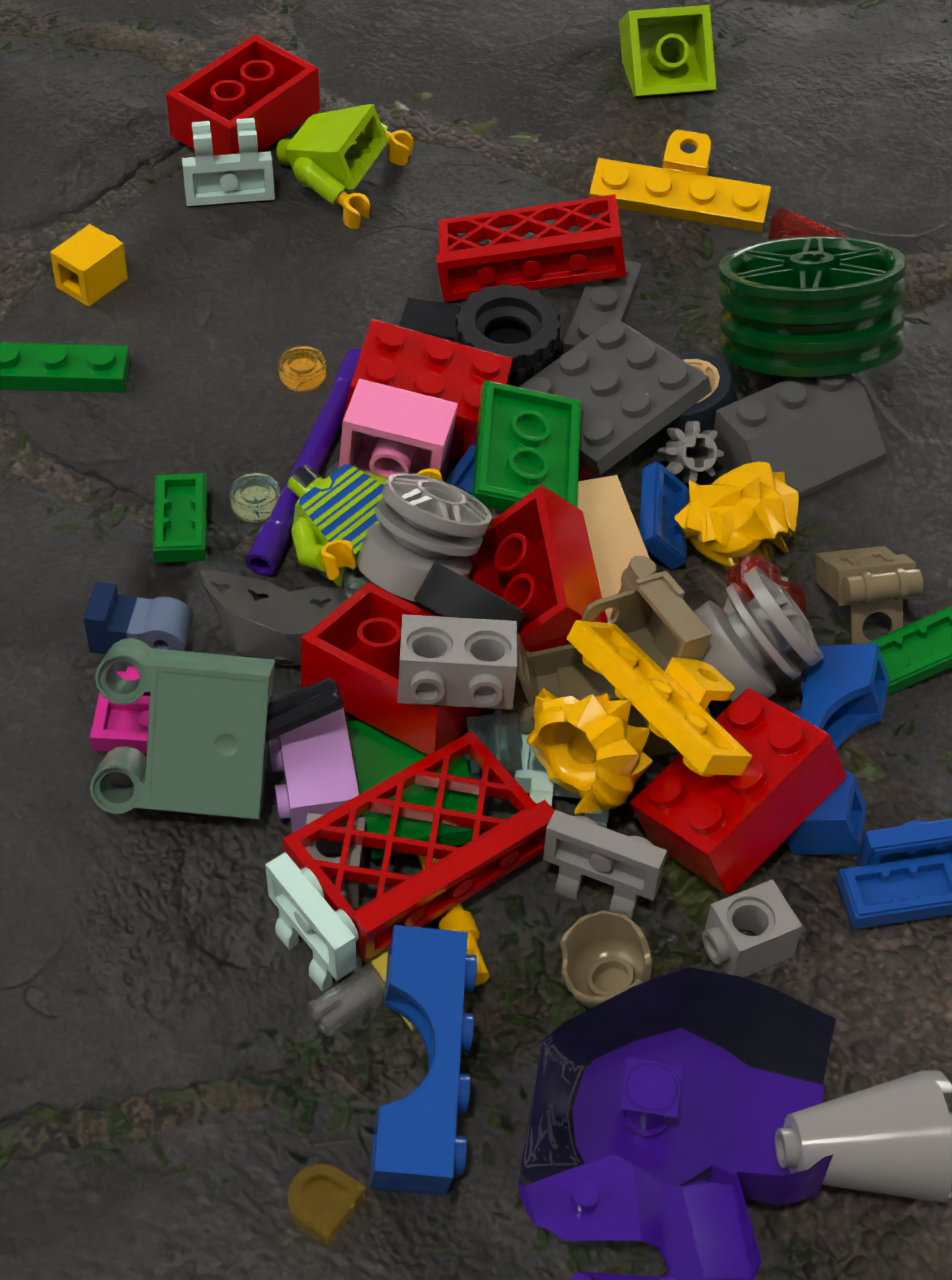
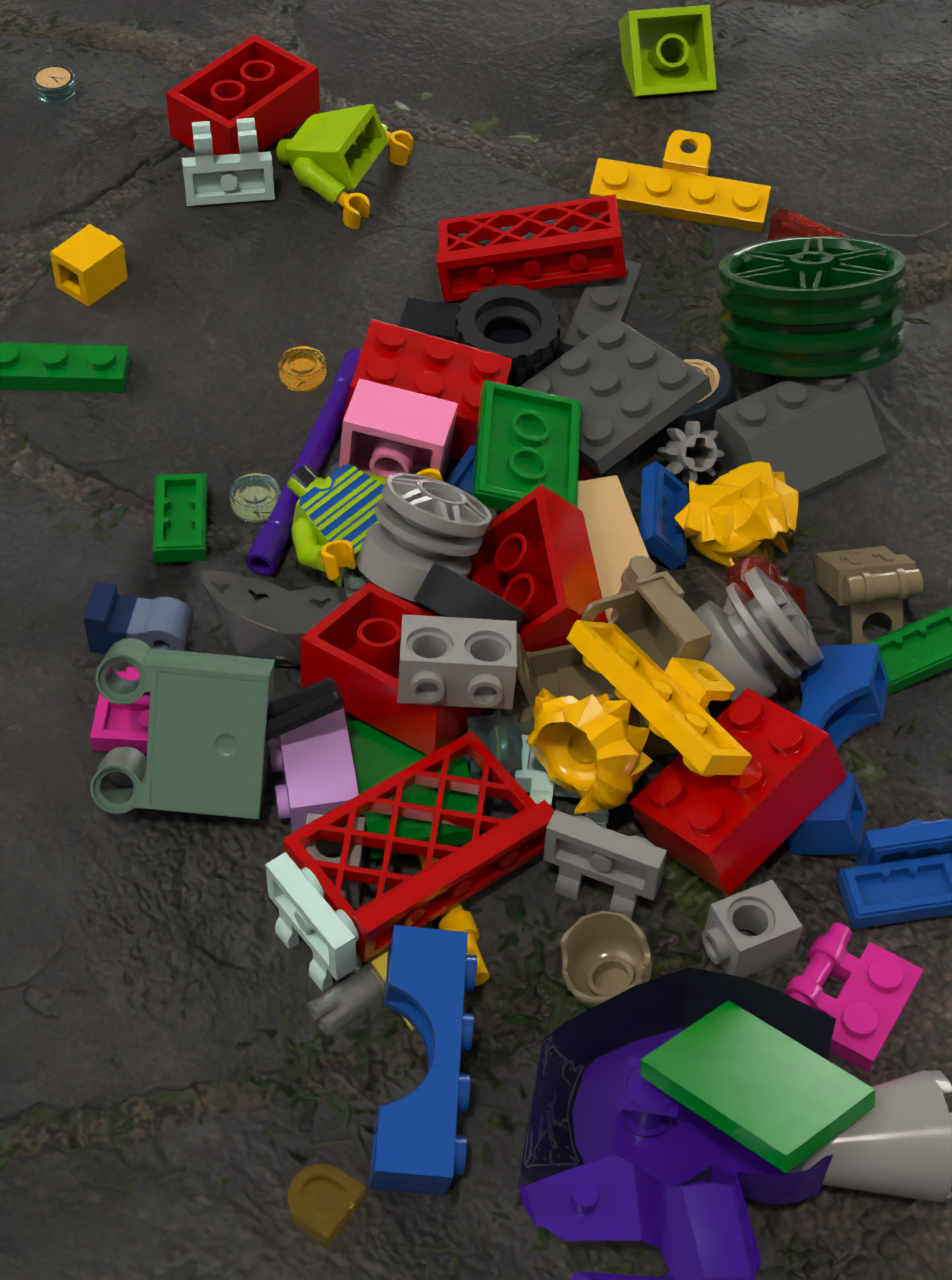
none -> tile [32,65,76,103]
none -> green tile [640,1000,875,1174]
none -> dark pink plate [784,922,924,1072]

